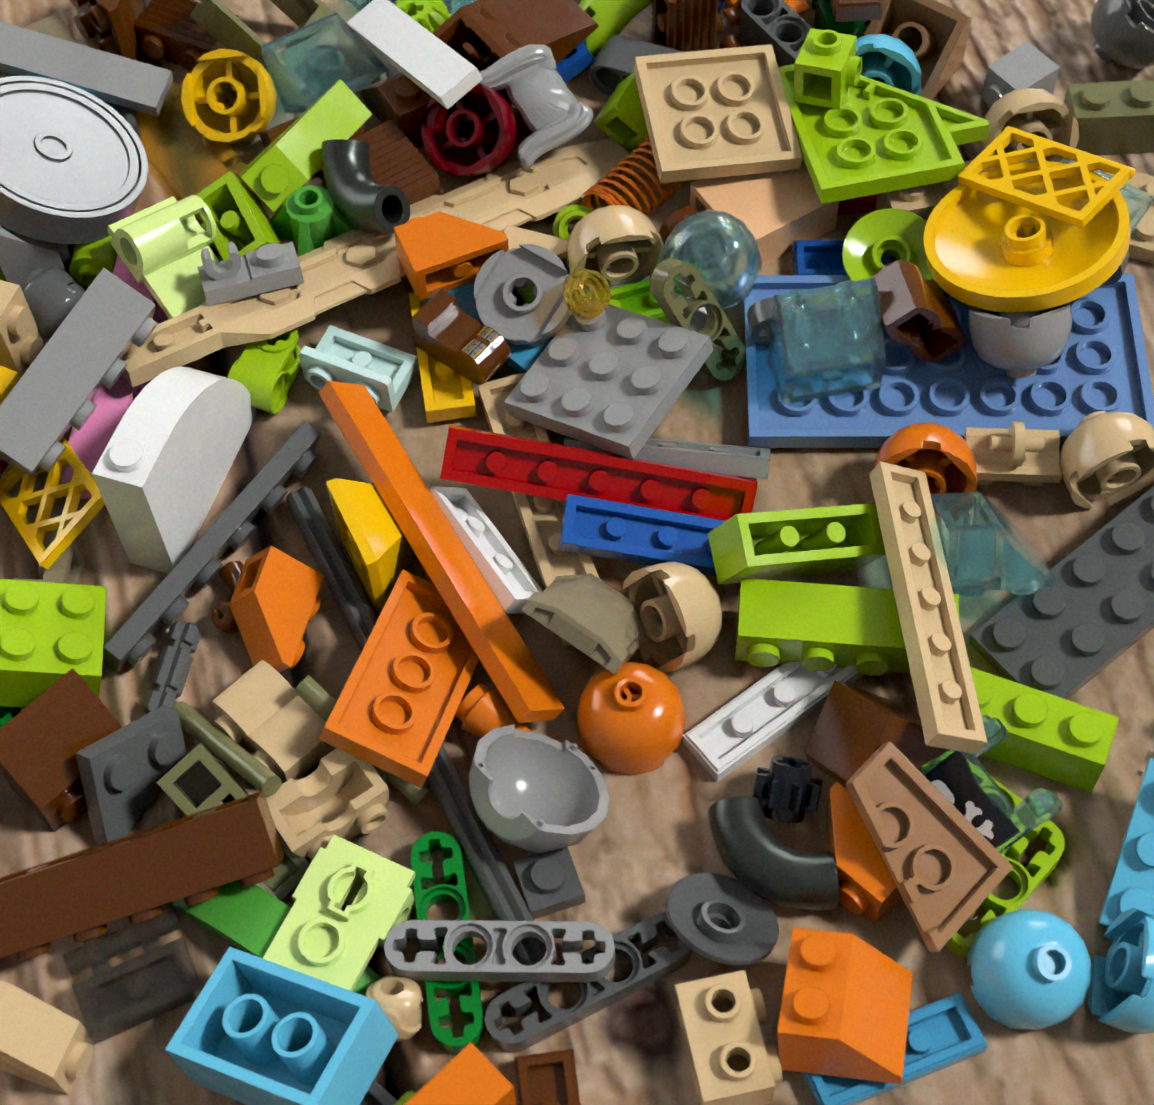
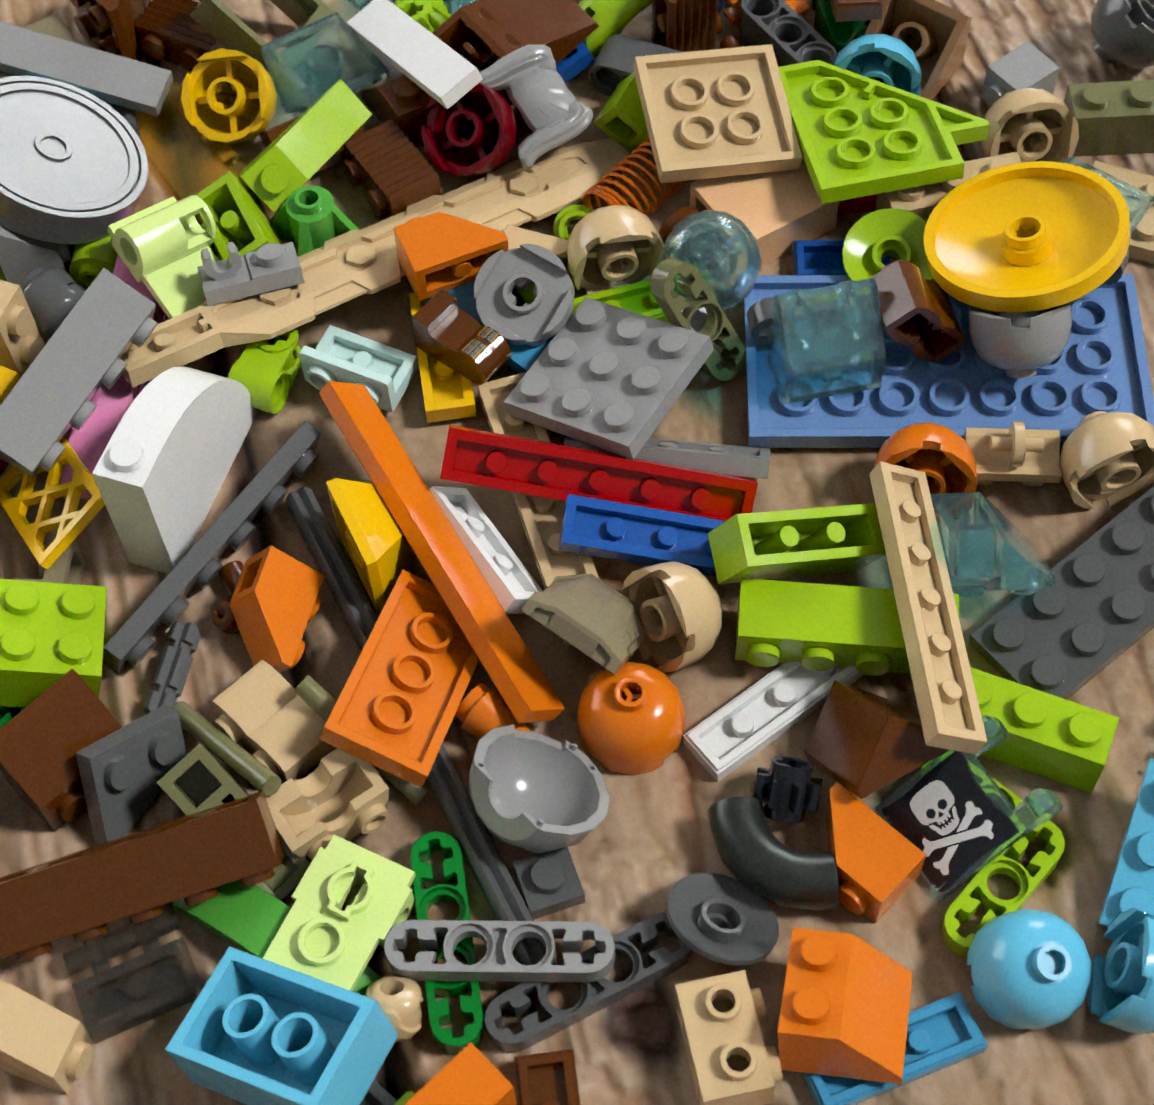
pearl dark grey cylinder [322,139,410,235] -> none
clear yellow plate [563,269,611,320] -> none
lime brick [794,28,863,110] -> none
medium nougat wing [845,741,1013,952] -> none
yellow window [957,126,1136,228] -> none

